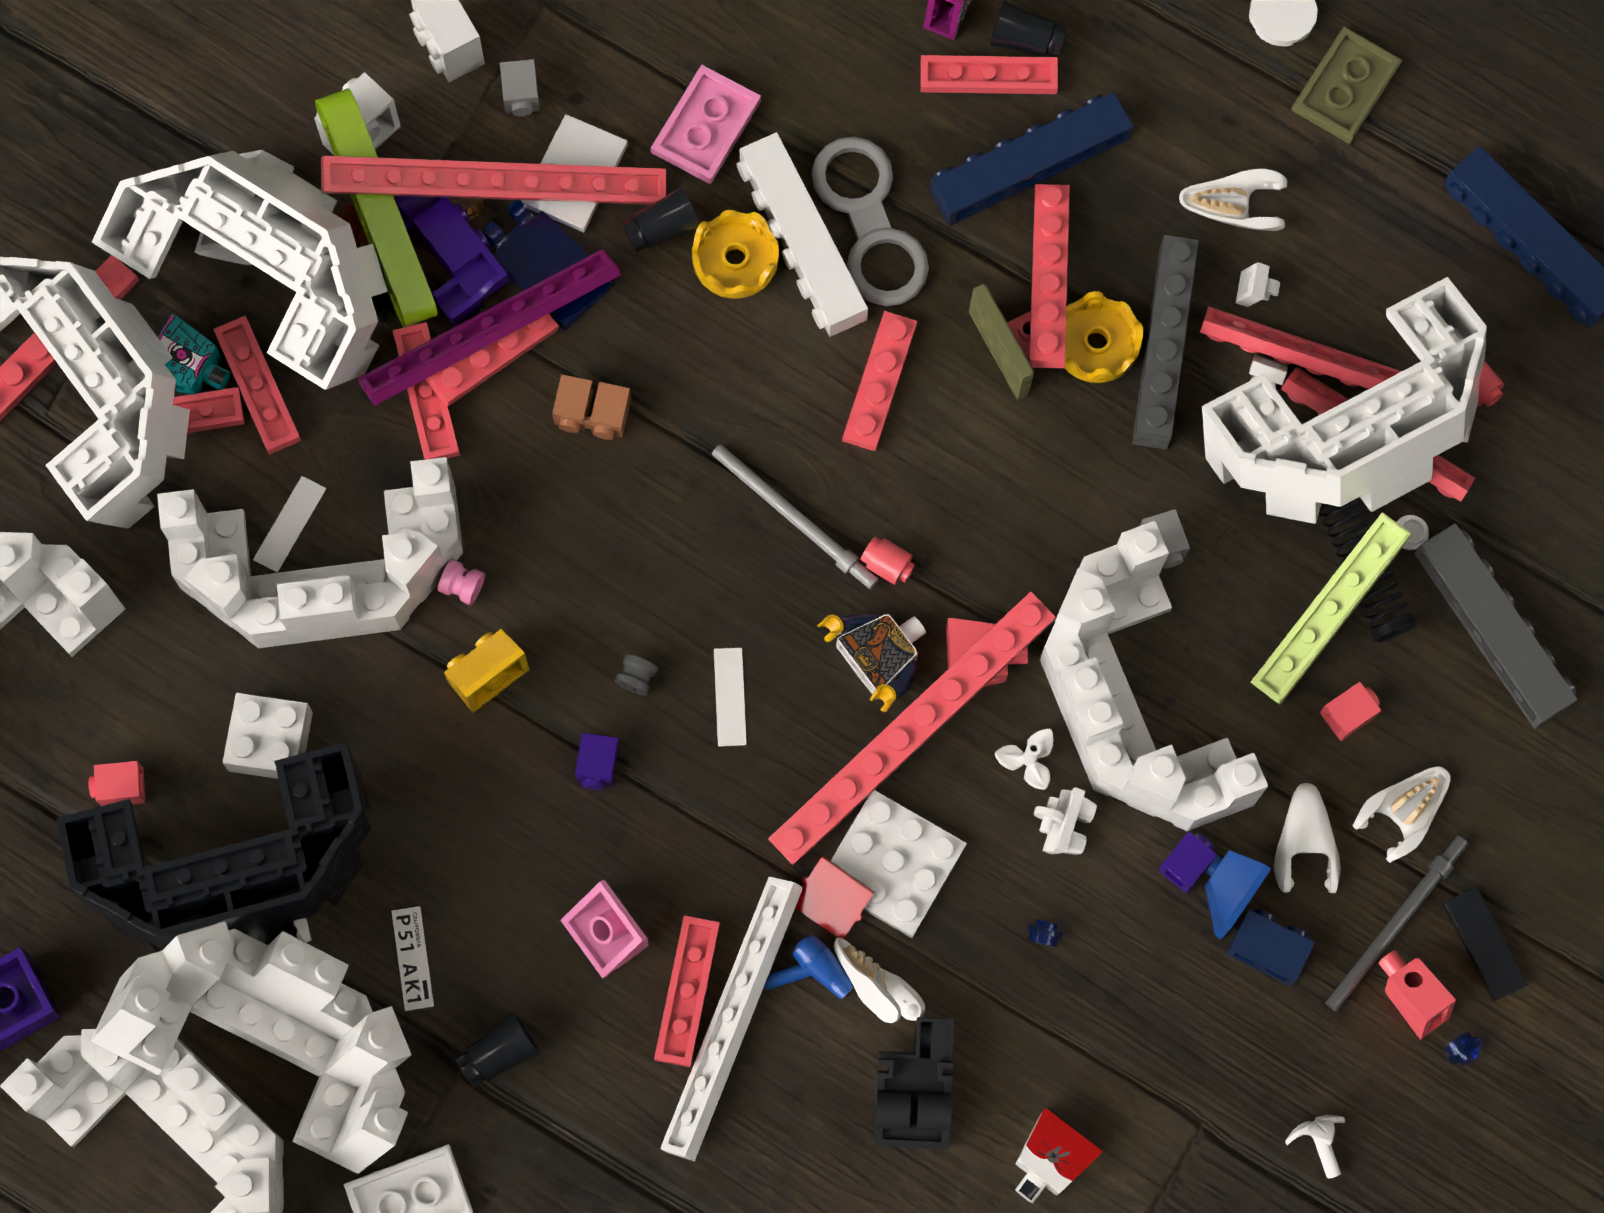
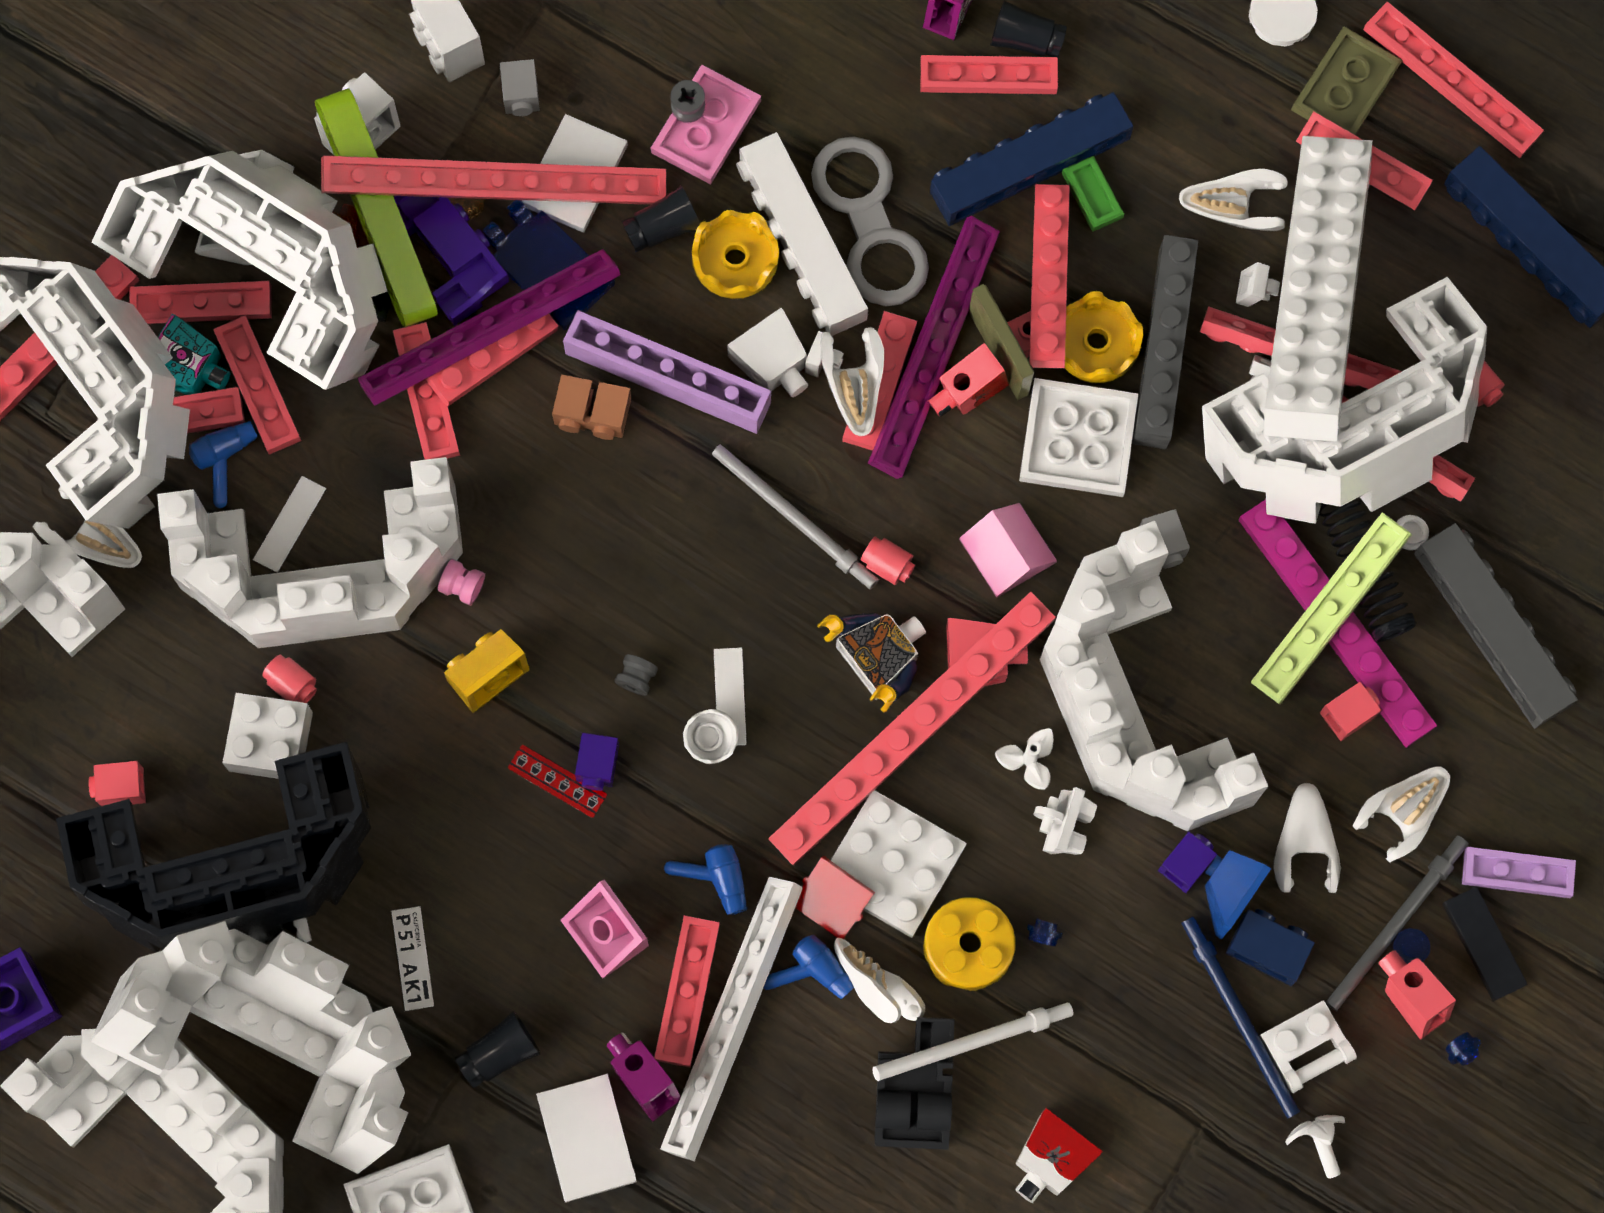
none -> white animal [33,486,142,568]
none -> coral plate [130,281,272,324]
none -> blue piece [189,421,257,508]
none -> coral brick [262,654,317,703]
none -> red sticker [508,745,607,817]
none -> white tile [536,1074,637,1203]
none -> lavender brick [563,310,771,434]
none -> magenta torso [607,1033,681,1122]
none -> blue piece [664,844,747,915]
none -> dark grey wheel [671,80,705,123]
none -> white hair [683,709,739,764]
none -> white torso [727,308,808,397]
none -> white tile [805,331,844,377]
none -> white animal [820,327,884,436]
none -> magenta tile [868,215,1000,479]
none -> white bar [873,1002,1073,1081]
none -> yellow plate [923,897,1015,991]
none -> coral torso [928,343,1009,417]
none -> bright pink slope [959,503,1057,598]
none -> white plate [1019,378,1138,497]
none -> bright green tile [1062,156,1124,232]
none -> dark blue bar [1181,917,1300,1119]
none -> dark pink plate [1239,499,1437,748]
none -> white plate [1259,1000,1357,1093]
none -> white brick [1264,136,1372,442]
none -> coral plate [1296,111,1433,211]
none -> coral plate [1363,2,1544,159]
none -> clear blue plate [1393,928,1430,964]
none -> lavender plate [1462,847,1576,898]

